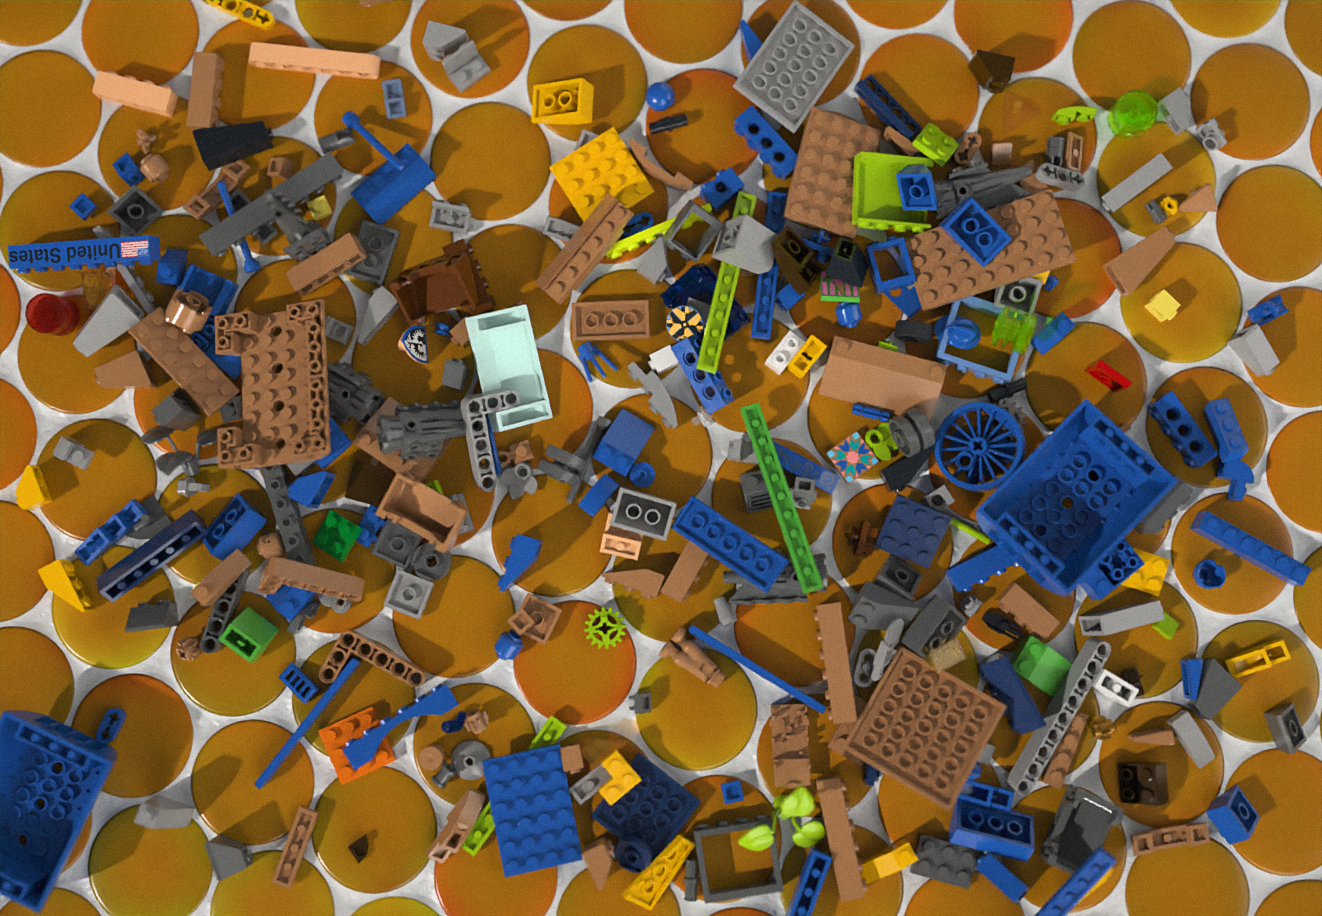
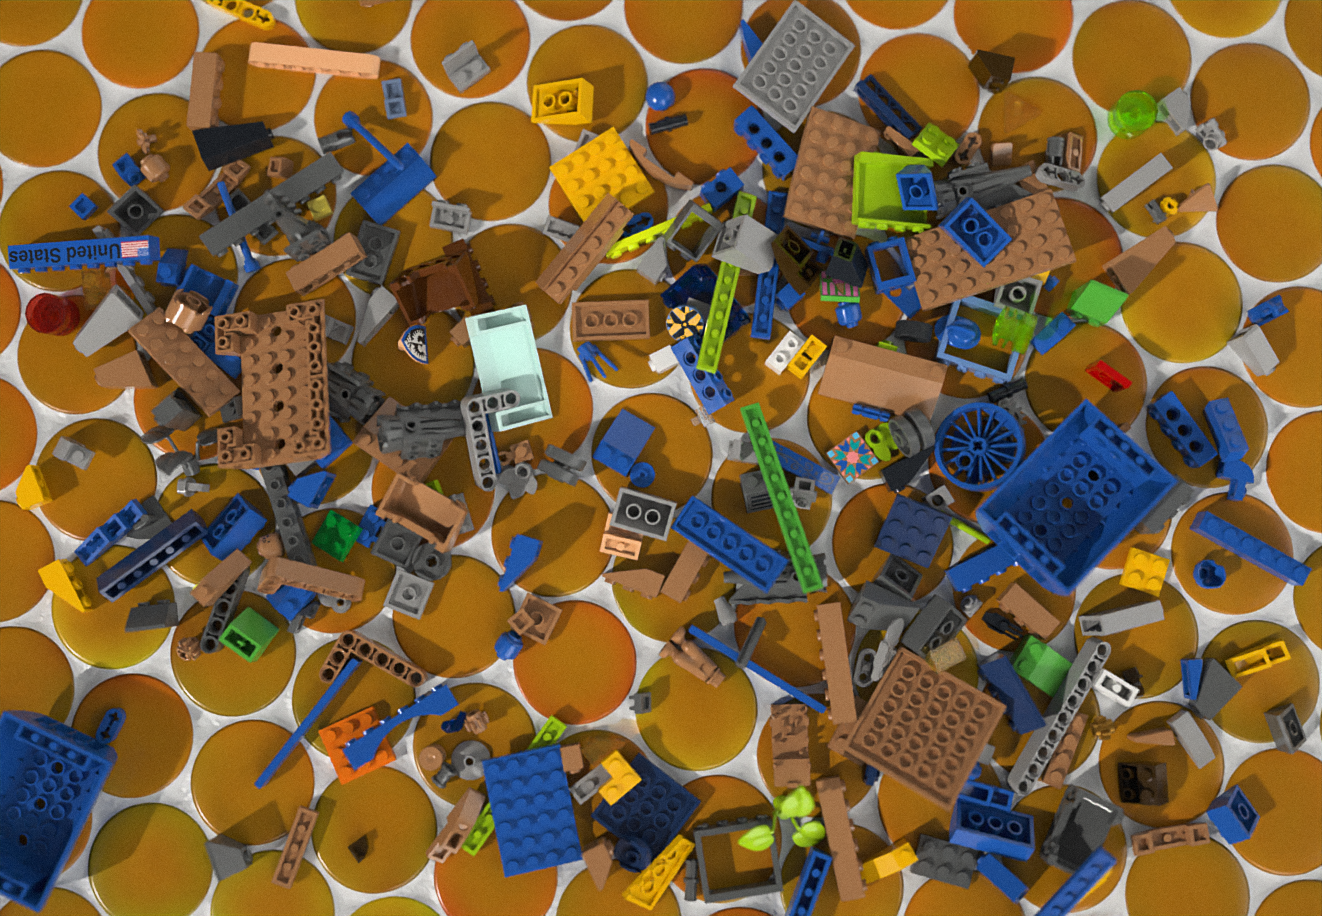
light nougat brick [92,70,178,117] -> none
light grey slope [134,795,195,829] -> none
blue slope [279,662,321,704] -> none
dark brown slope [344,460,395,507] -> none
light grey slope [422,20,470,61] -> none
blue bush [433,323,452,337] -> none
dark grey slope [442,358,470,392] -> none
dark grey piece [566,416,613,503] -> none
blue slope [579,474,620,517] -> none
lime gear [584,607,626,649] -> none
light grey slope [627,362,678,430] -> none
blue plate [721,780,744,804] -> none
reddish brown hips [844,521,879,556] -> none
lime slope [1051,106,1097,125] -> none
blue slope [1080,538,1145,600] -> none
light yellow brick [1144,289,1180,322] -> none
lime slope [1151,611,1179,639] -> none
none -> dark grey axle [735,617,766,669]
none -> bright green slope [1065,279,1129,327]

